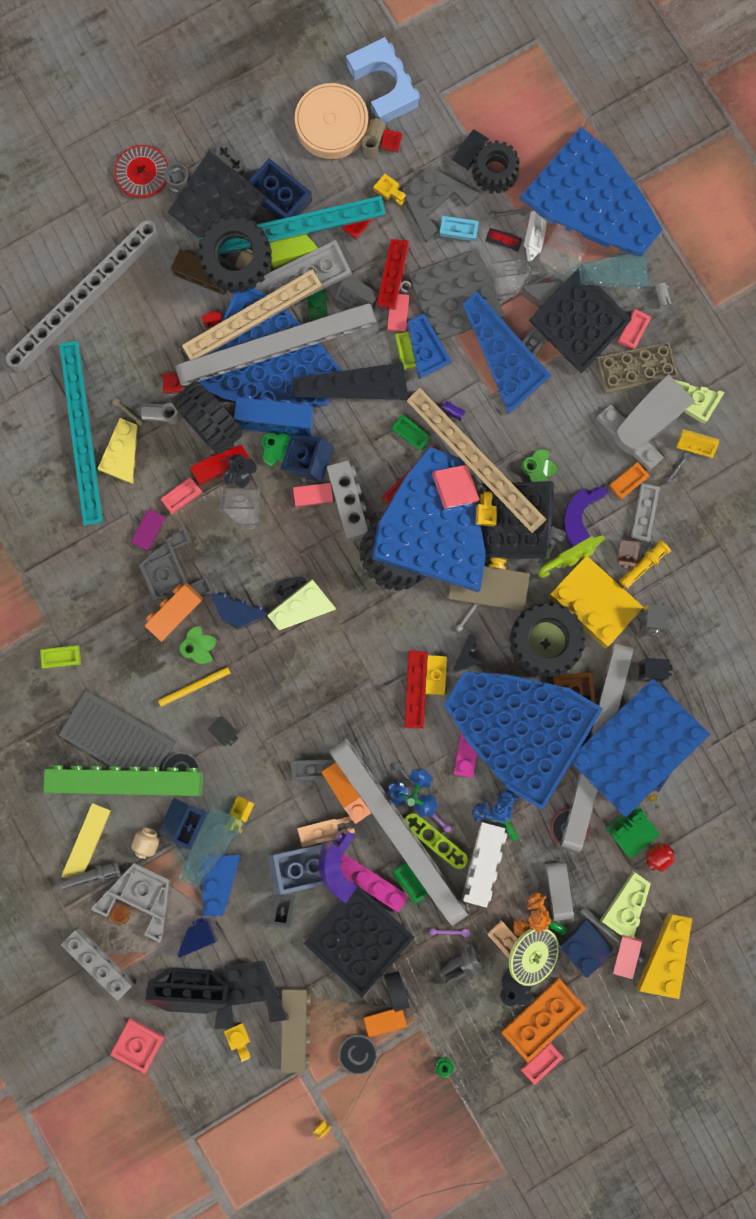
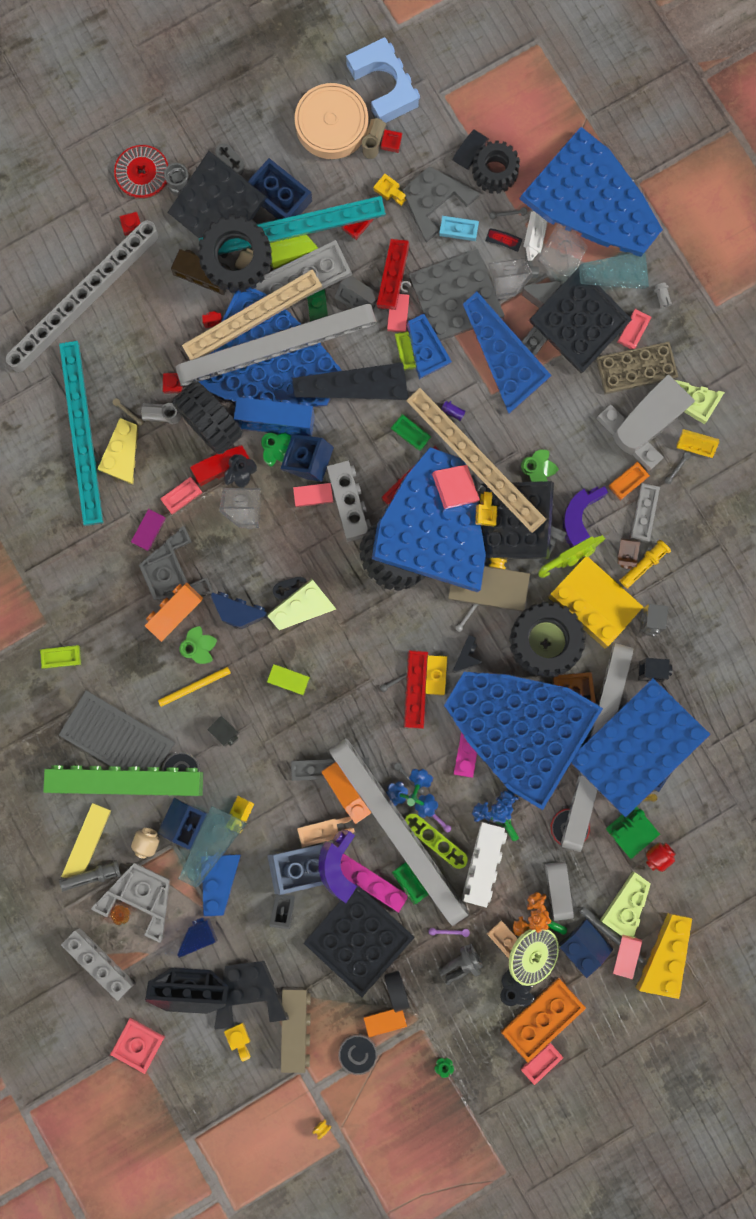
none -> red plate [119,212,141,236]
none -> lime tile [267,664,310,696]

